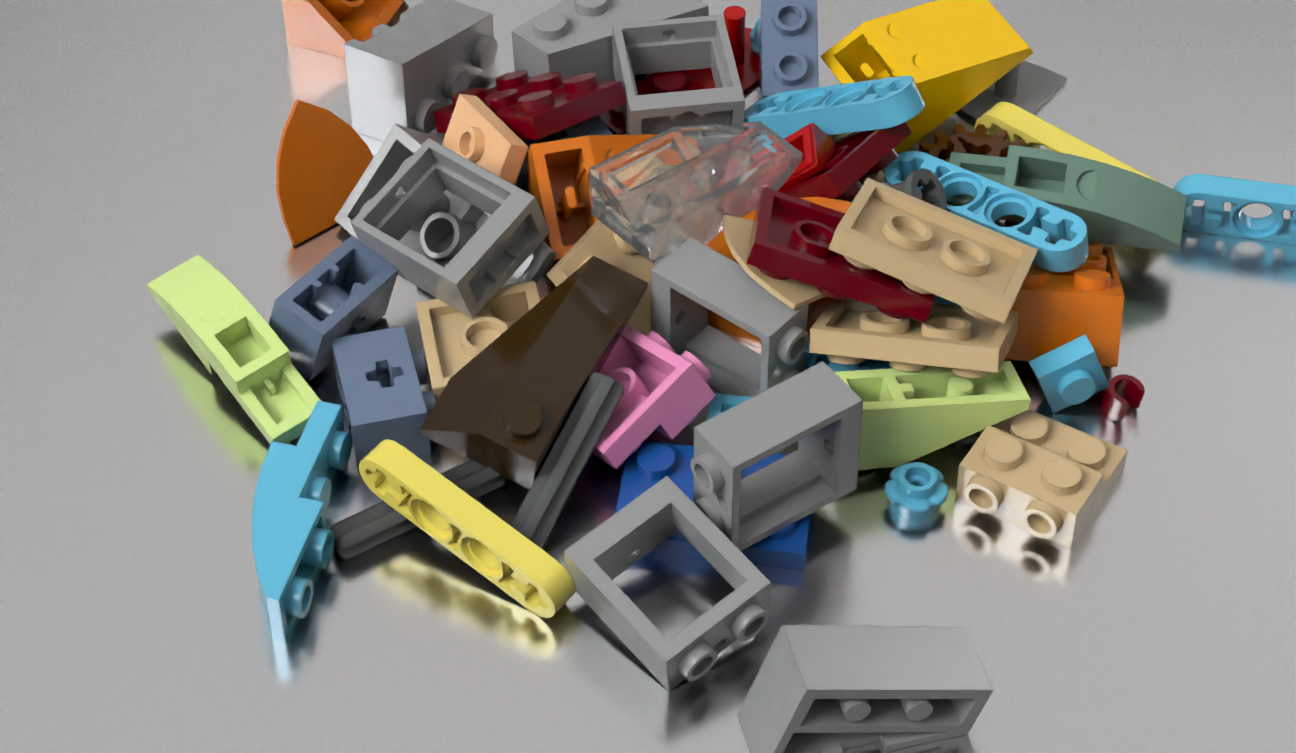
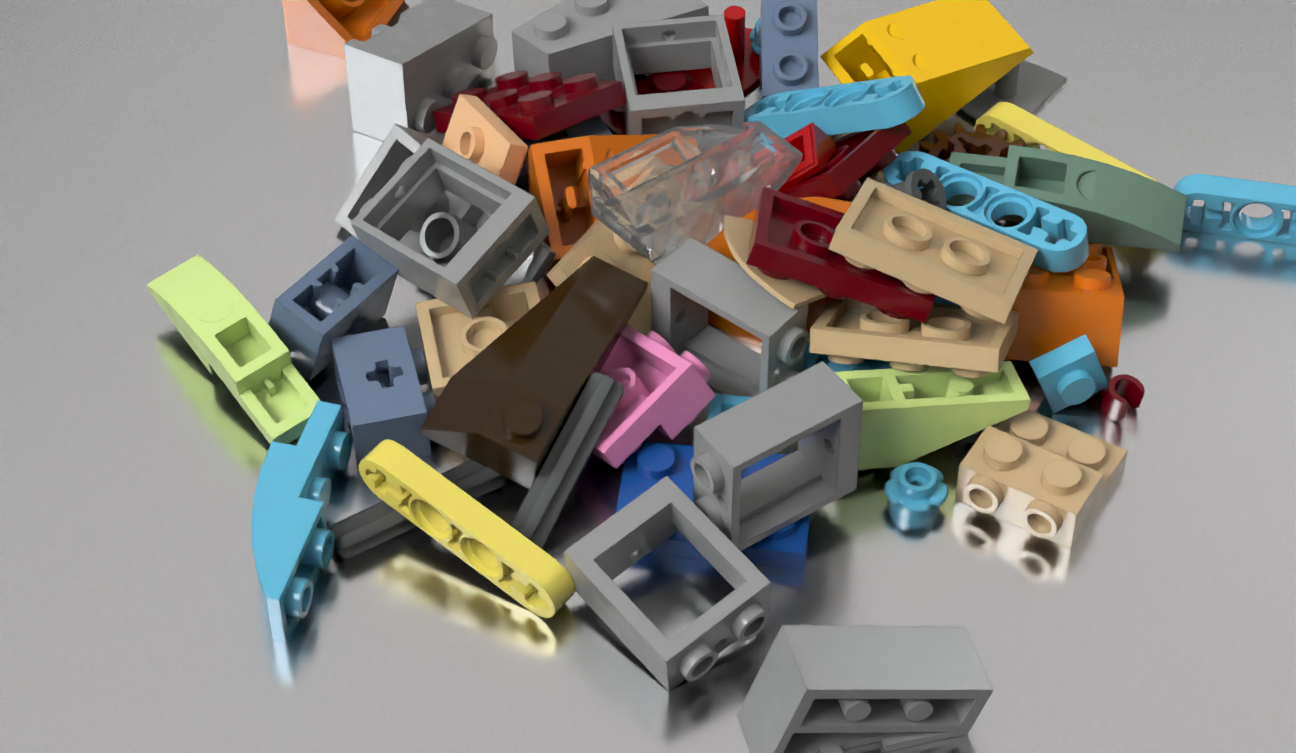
orange shield [276,99,373,246] -> none

